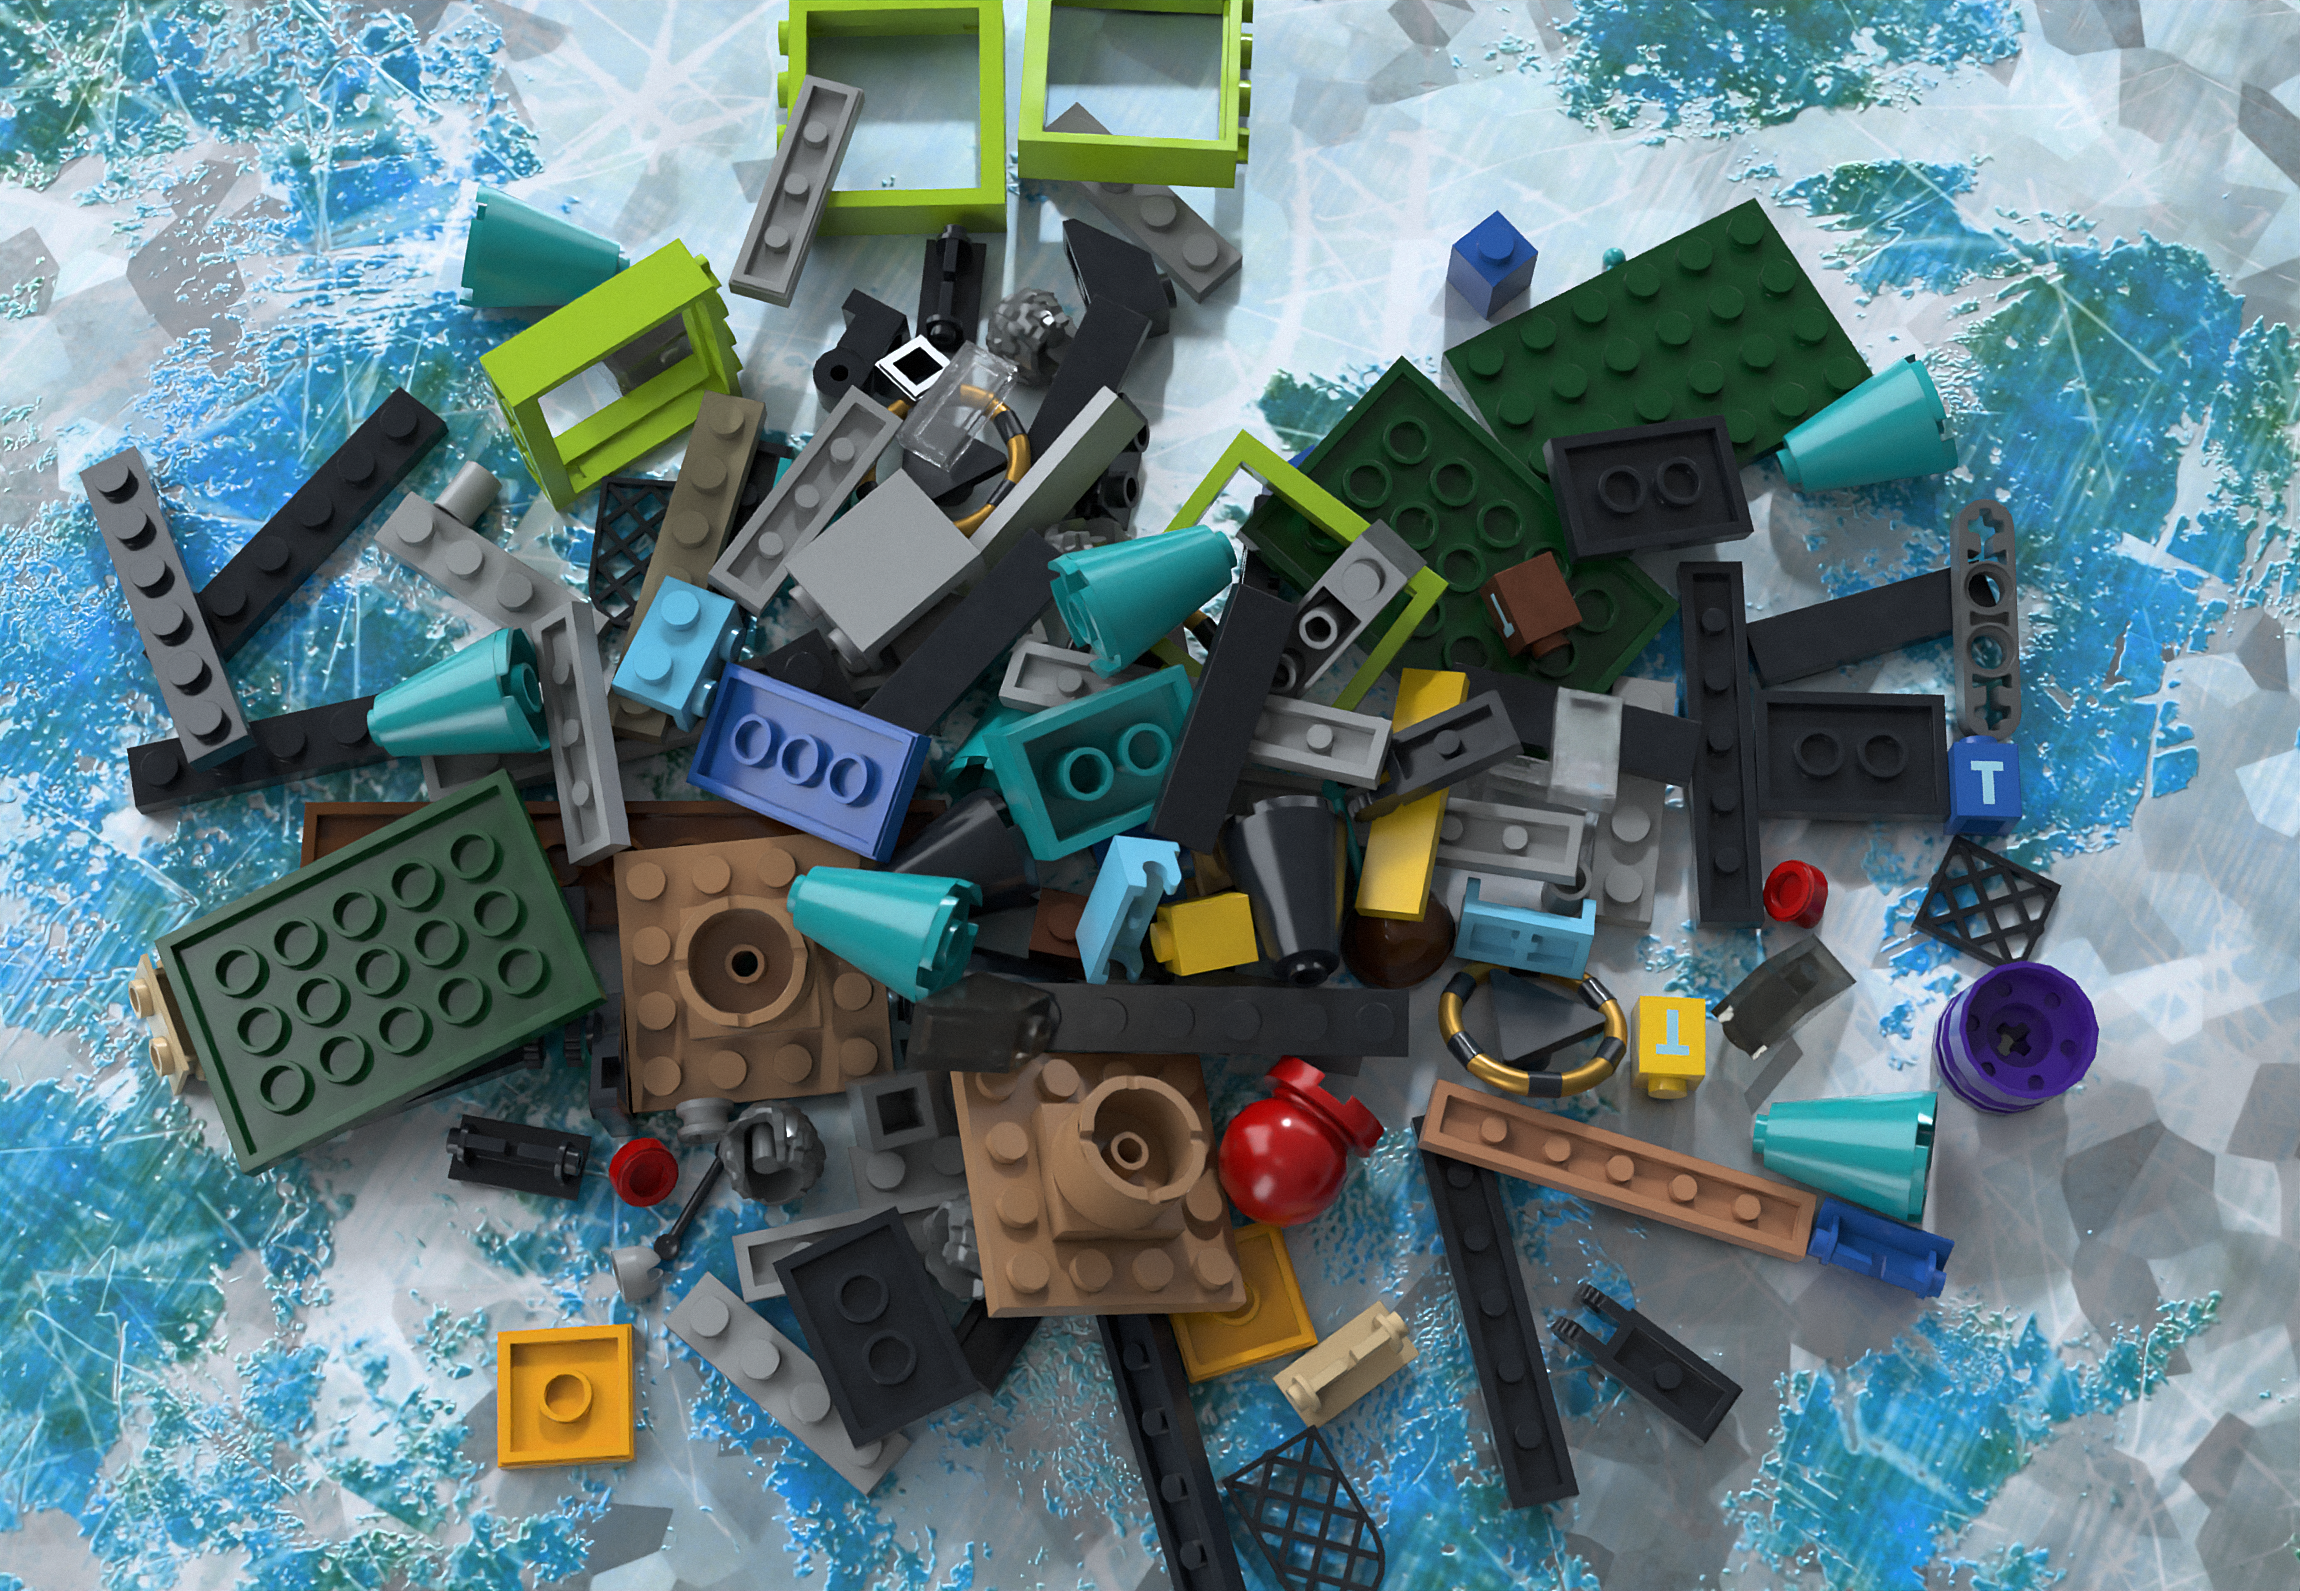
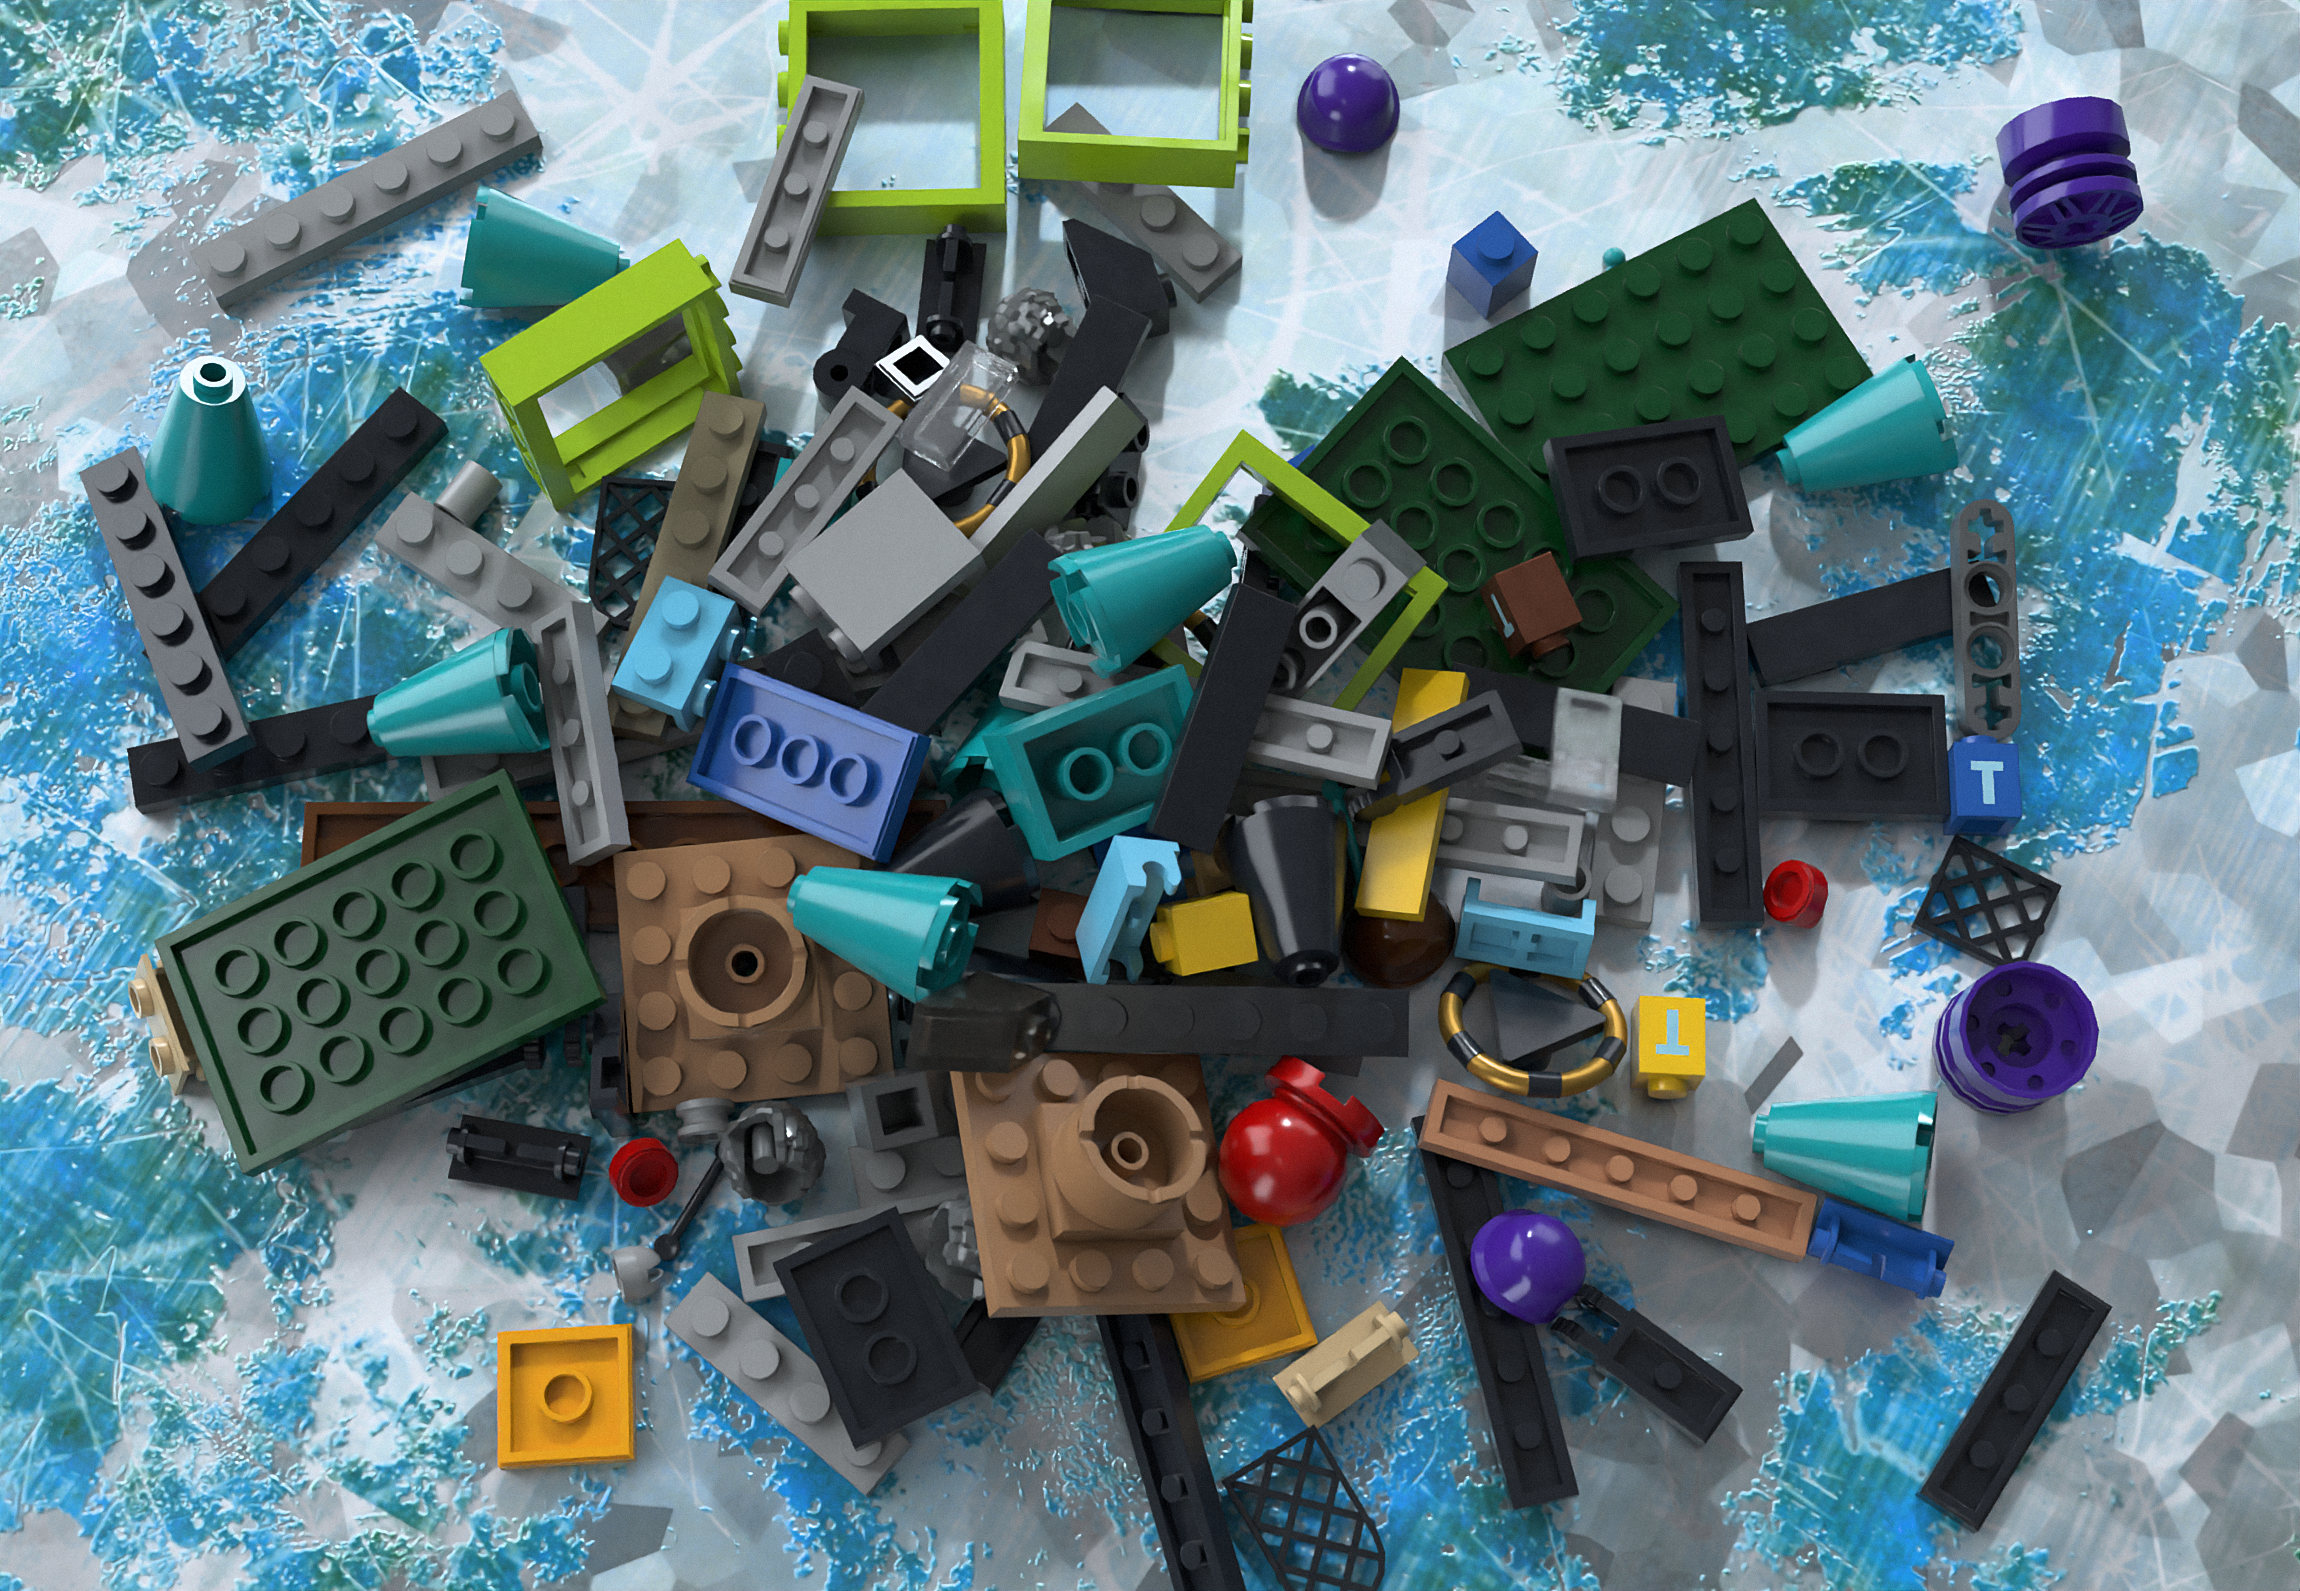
clear smoke slope [1711,933,1857,1061] -> none
none -> teal cone [145,356,273,526]
none -> light grey plate [189,89,543,309]
none -> dark purple helmet [1297,53,1400,152]
none -> dark purple helmet [1471,1209,1587,1326]
none -> black tile [1915,1269,2112,1534]
none -> dark purple wheel [1995,96,2144,250]

